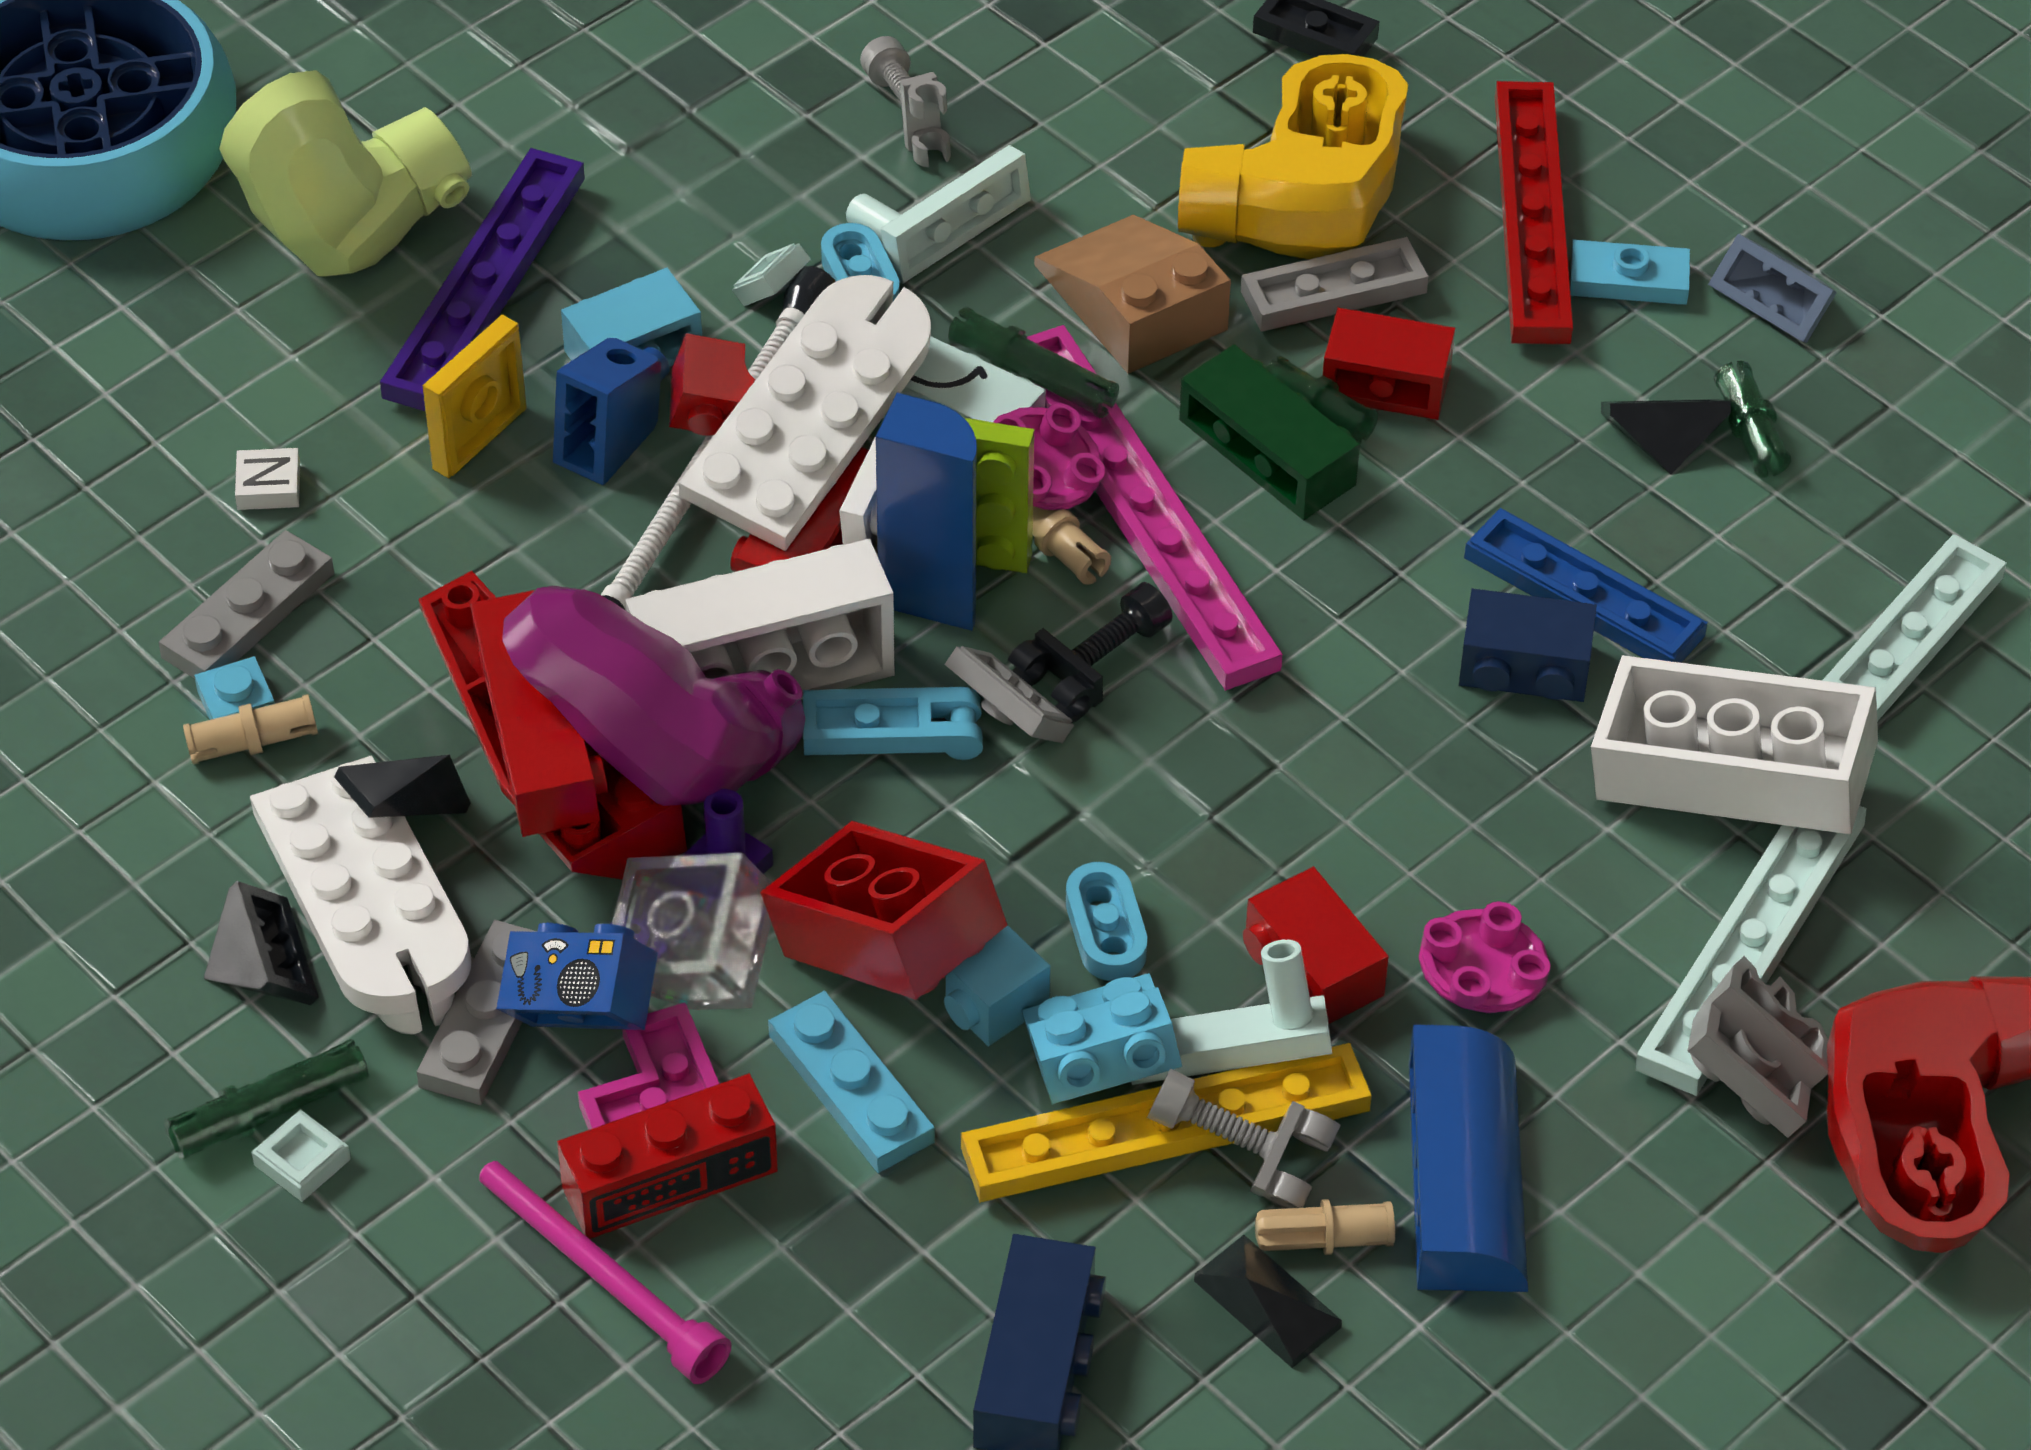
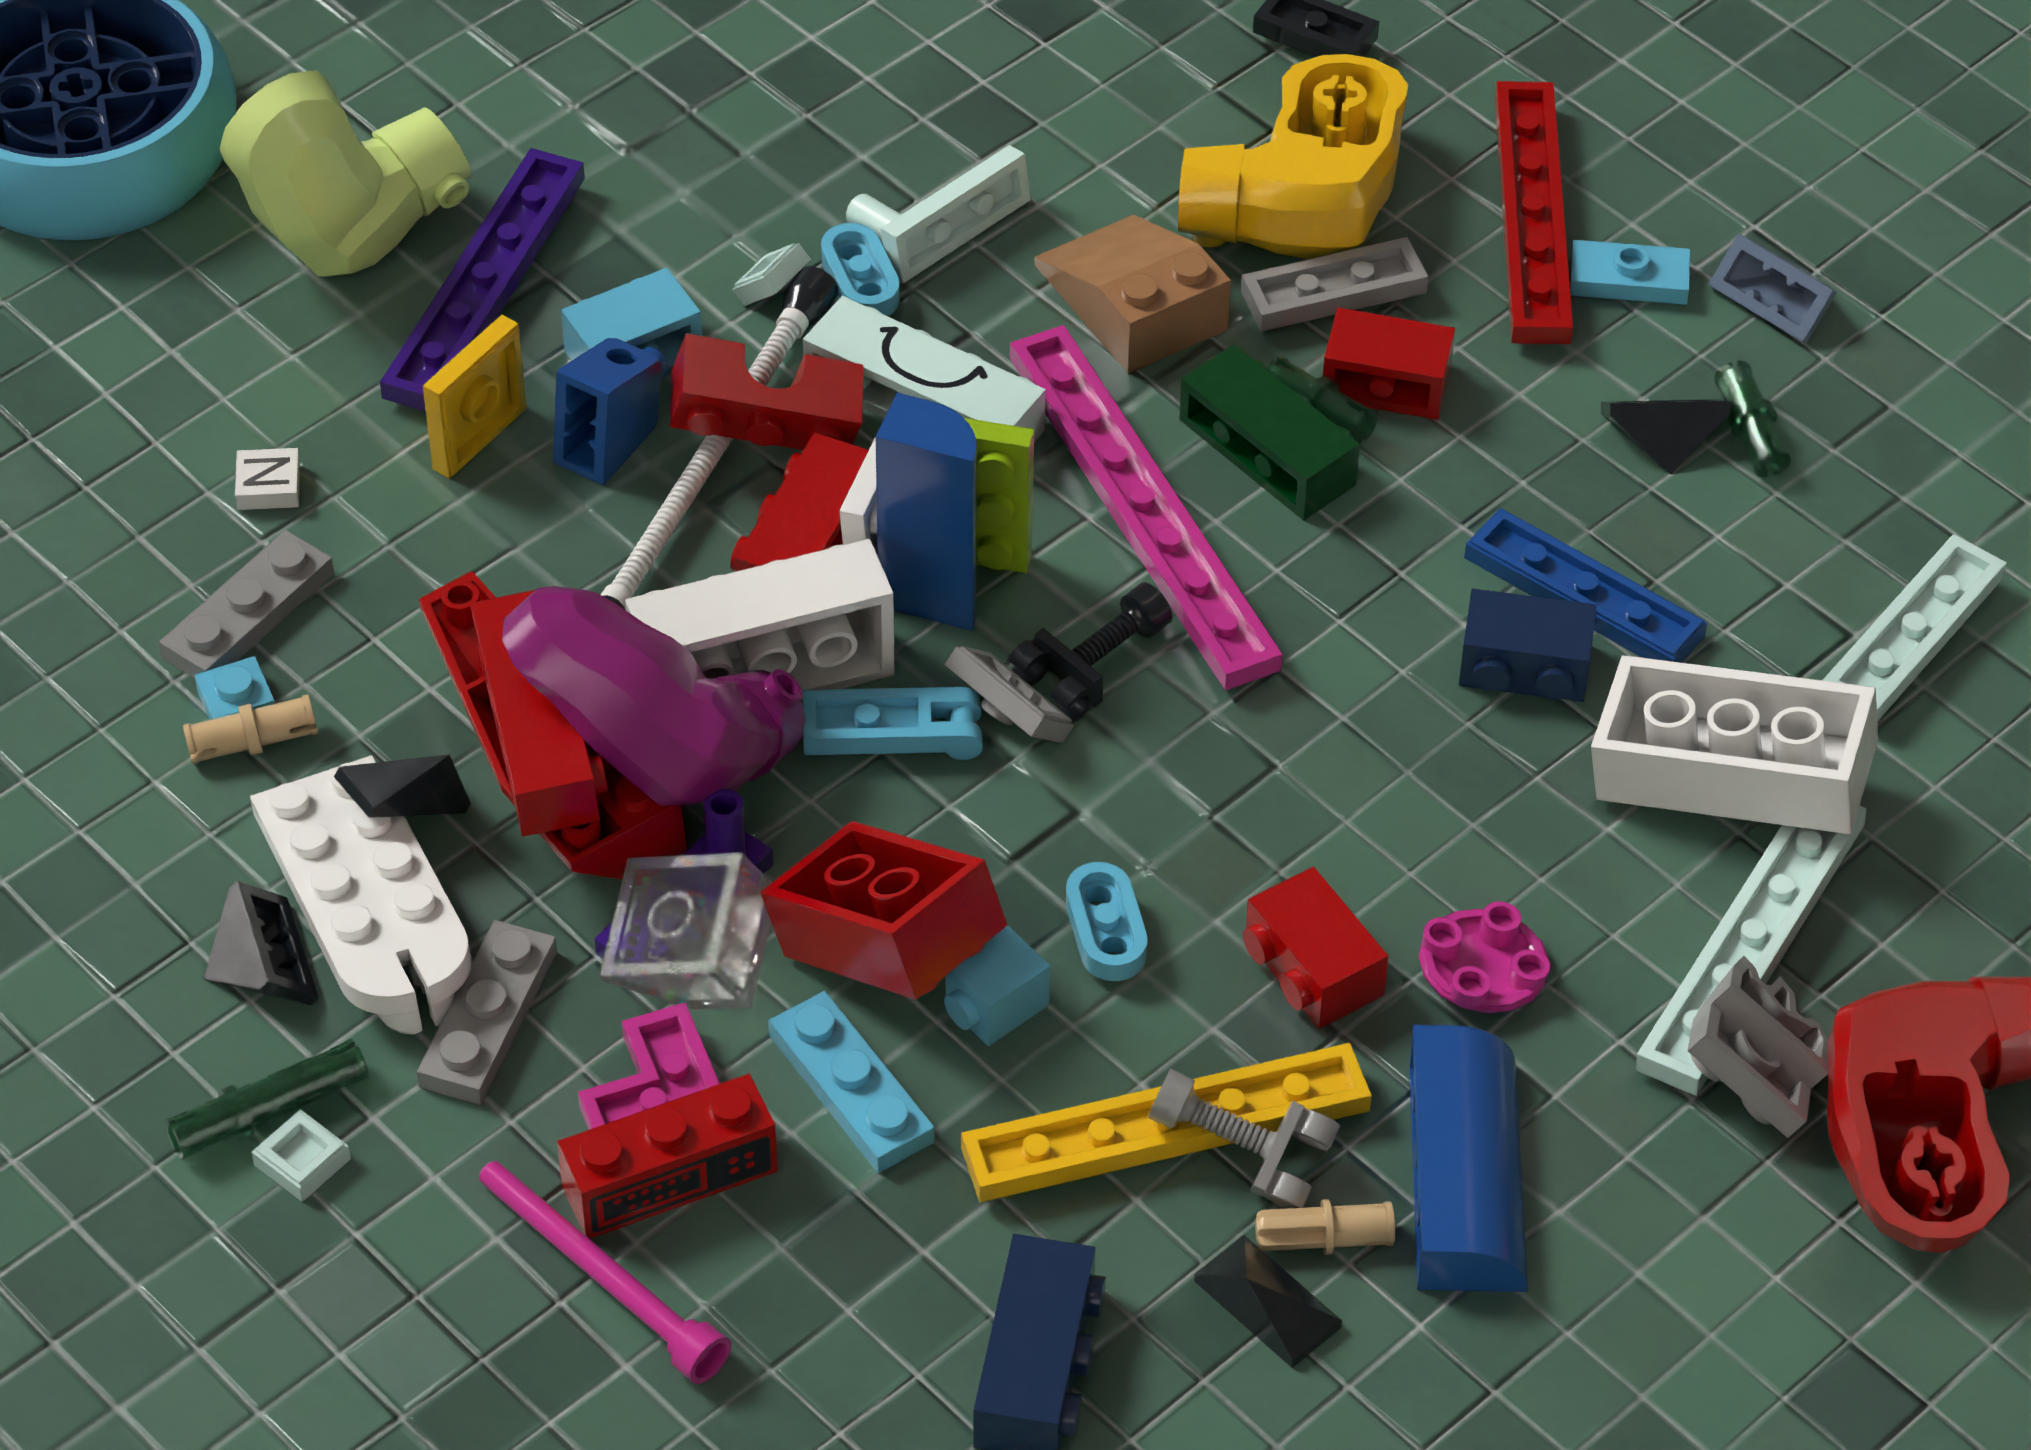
blue brick [496,923,658,1030] -> none
white plate [679,275,931,551] -> none
light grey bar [860,36,951,167] -> none
clear green pin [948,307,1119,418] -> none
dark pink dish [993,403,1105,510] -> none
medium azure plate [1022,973,1183,1105] -> none
tan pin [1032,506,1111,585] -> none
light aqua piece [1132,940,1333,1085] -> none

